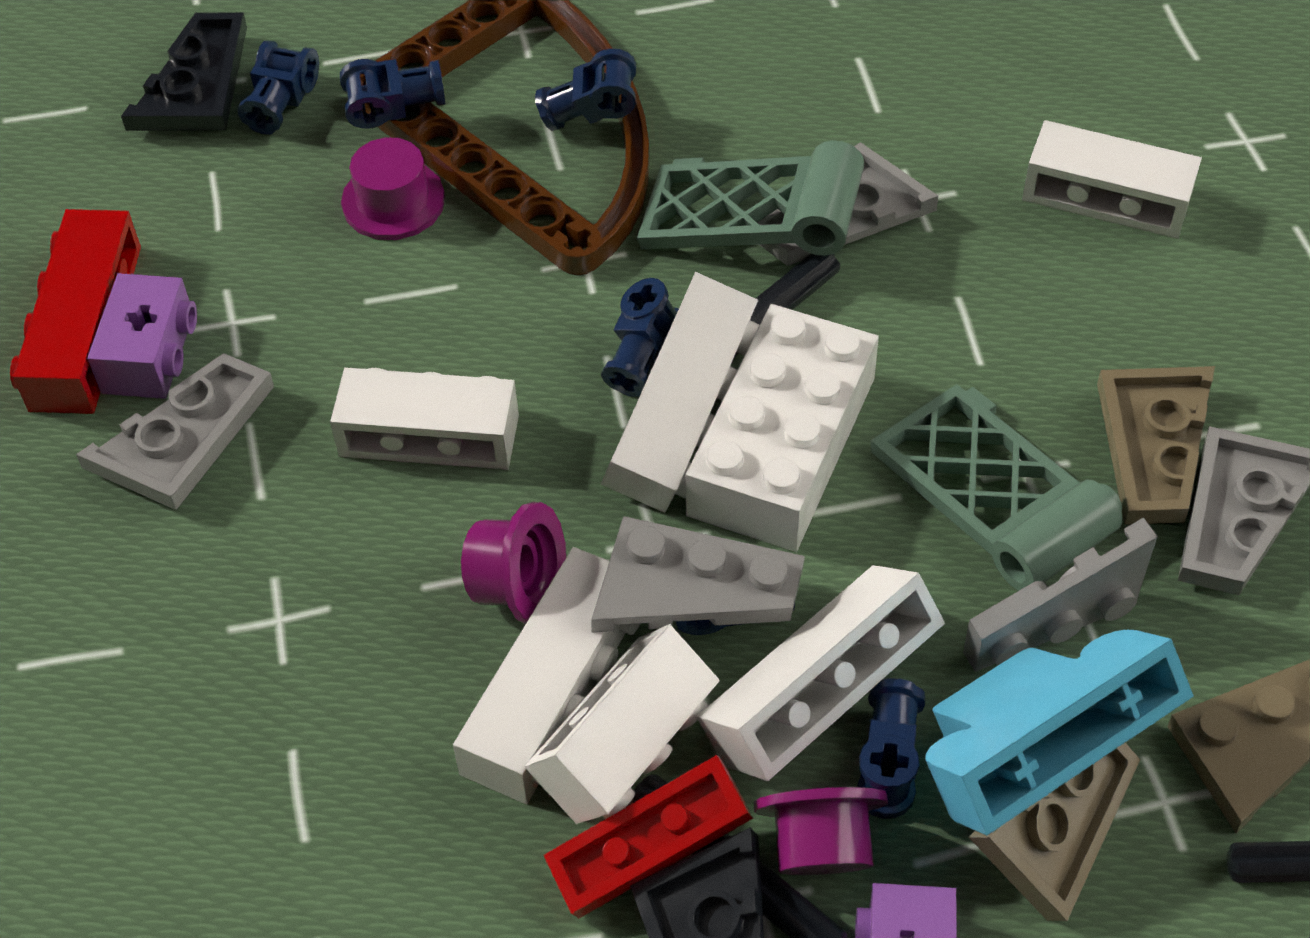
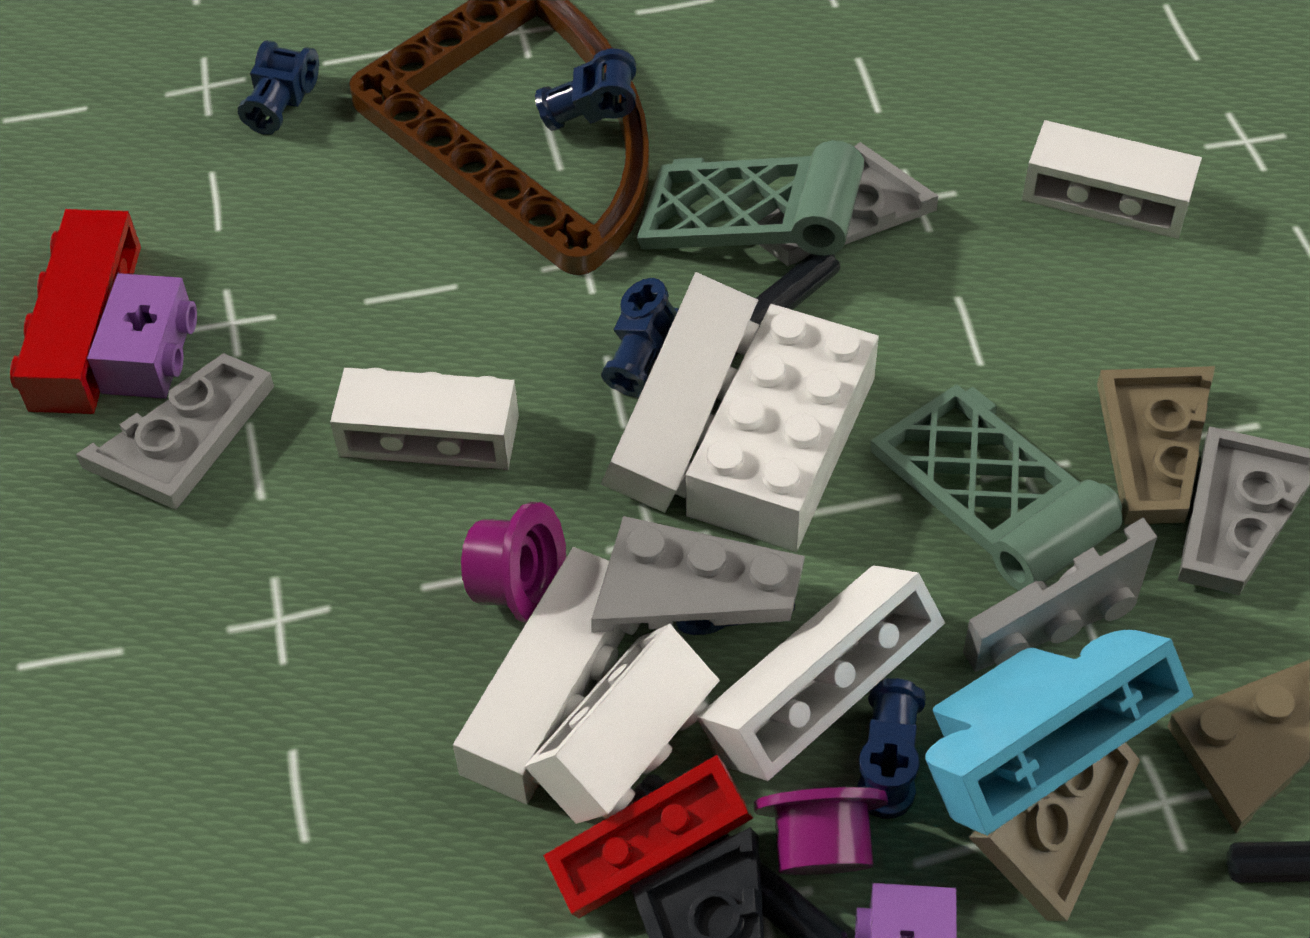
black wing [121,12,247,131] -> none
dark blue connector [339,59,446,129] -> none
magenta piece [341,138,445,240] -> none

